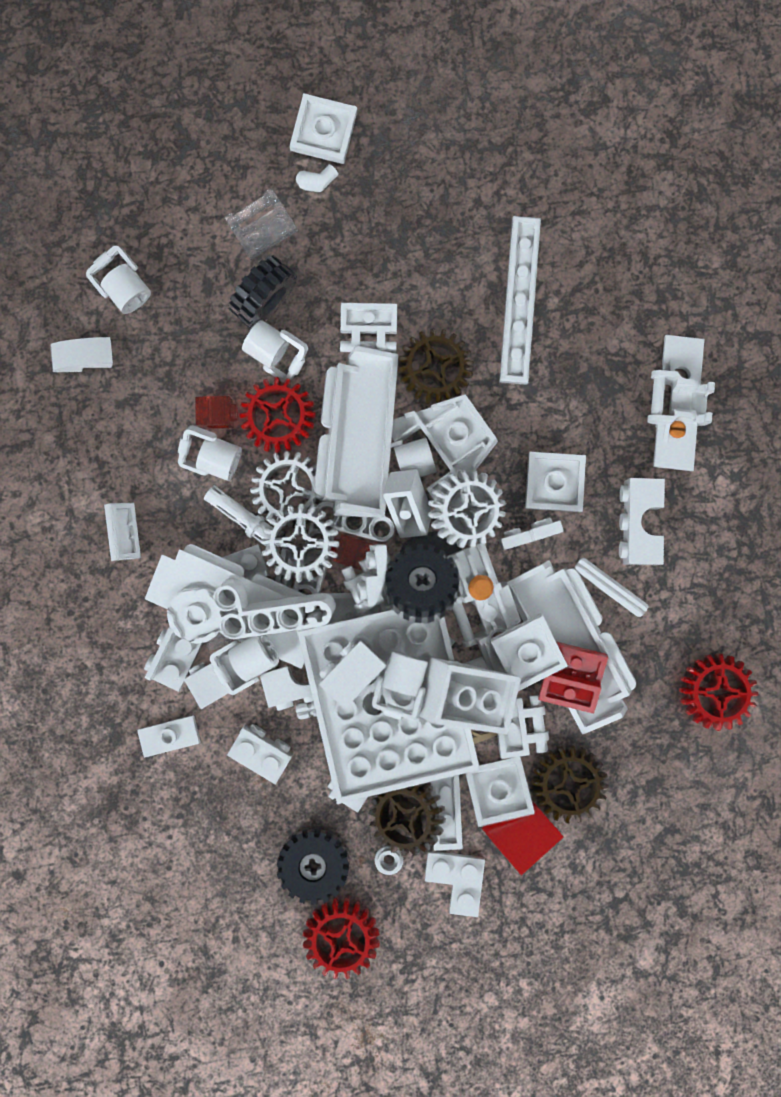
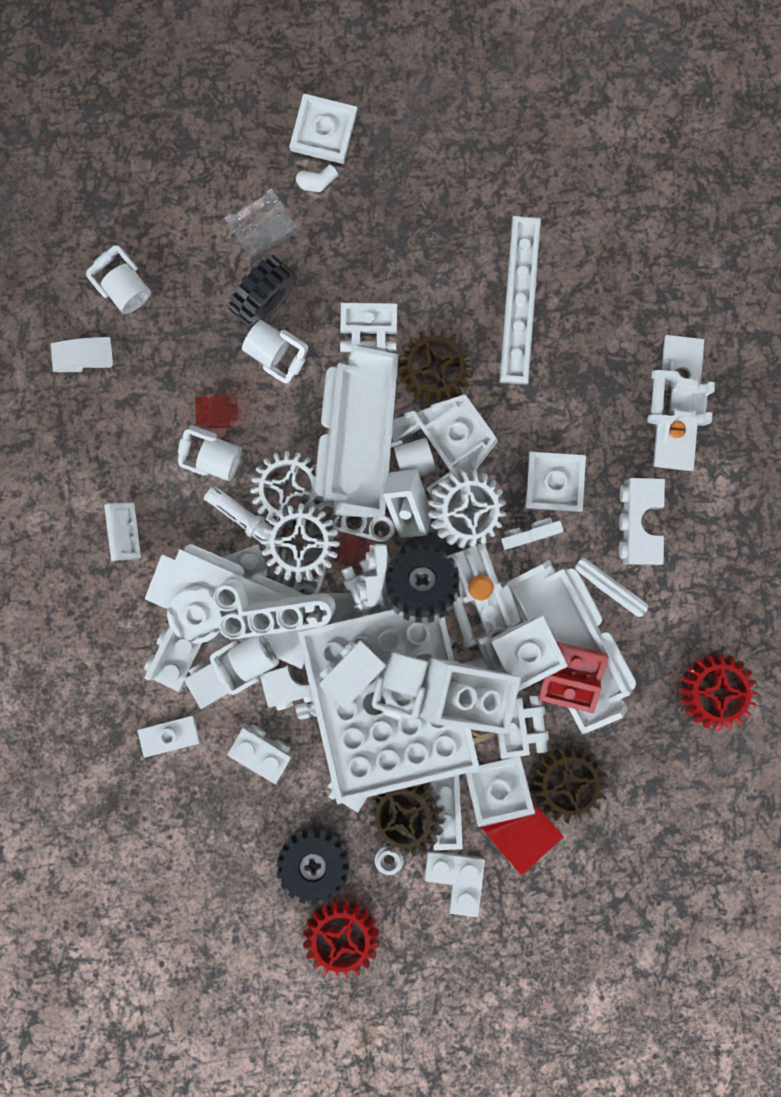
red gear [239,377,316,454] -> none

